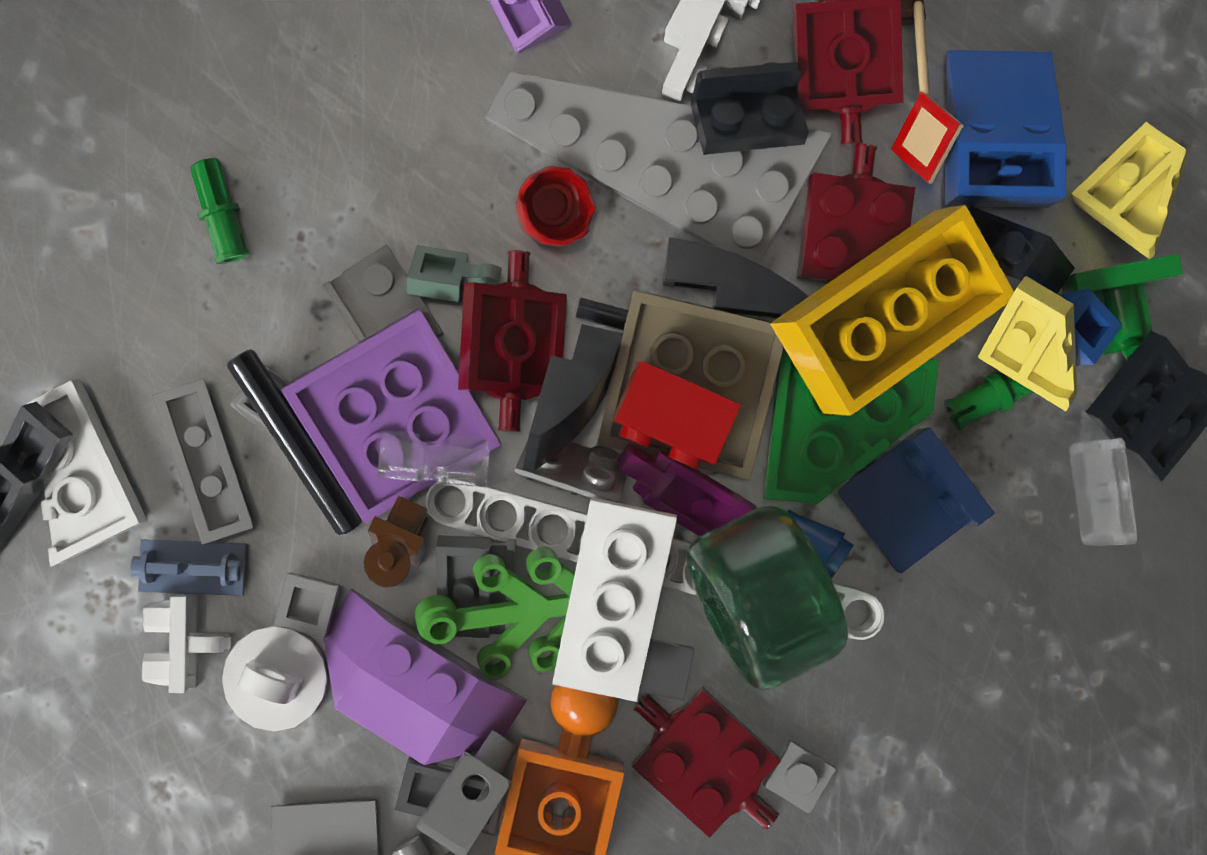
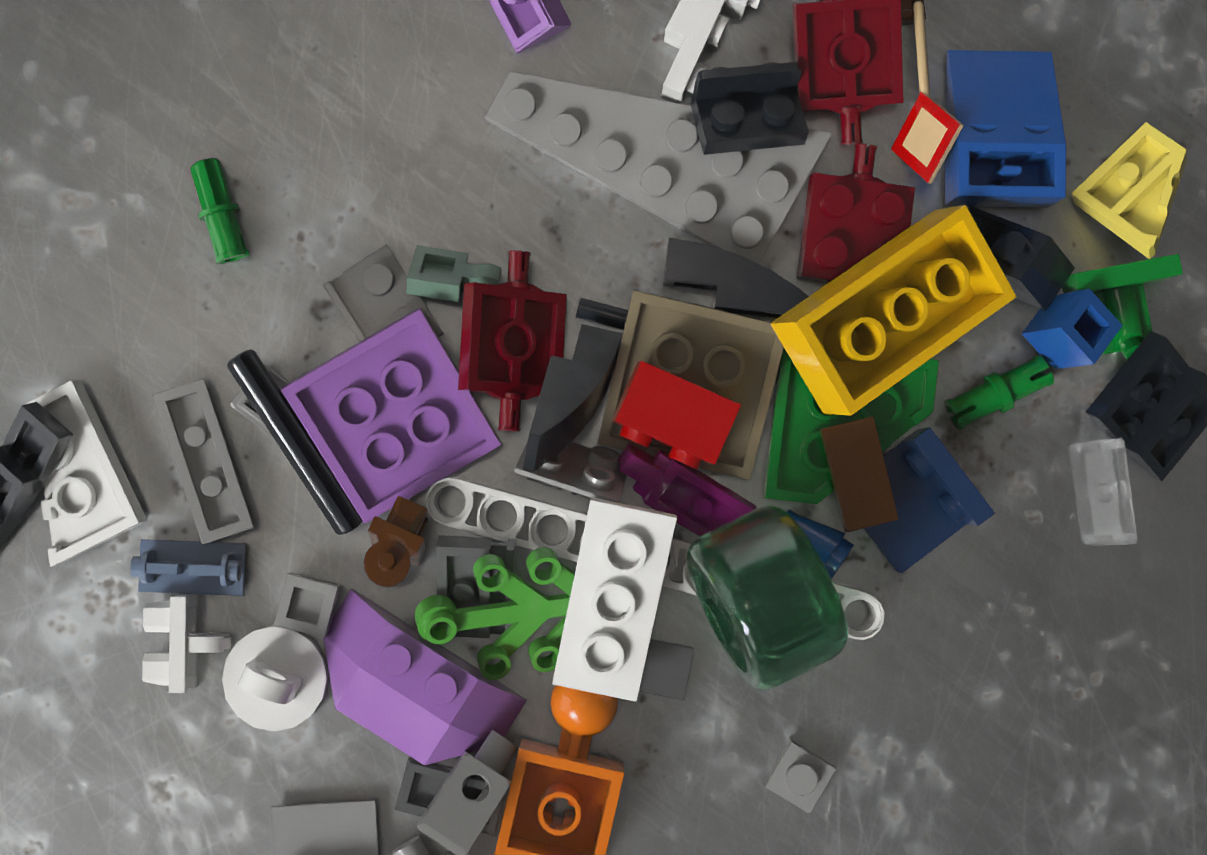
clear piece [377,430,490,487] -> none
red hair [516,166,596,247] -> none
dark red plate [632,686,781,838] -> none
light yellow wing [977,276,1077,411] -> none
none -> reddish brown tile [819,416,899,532]

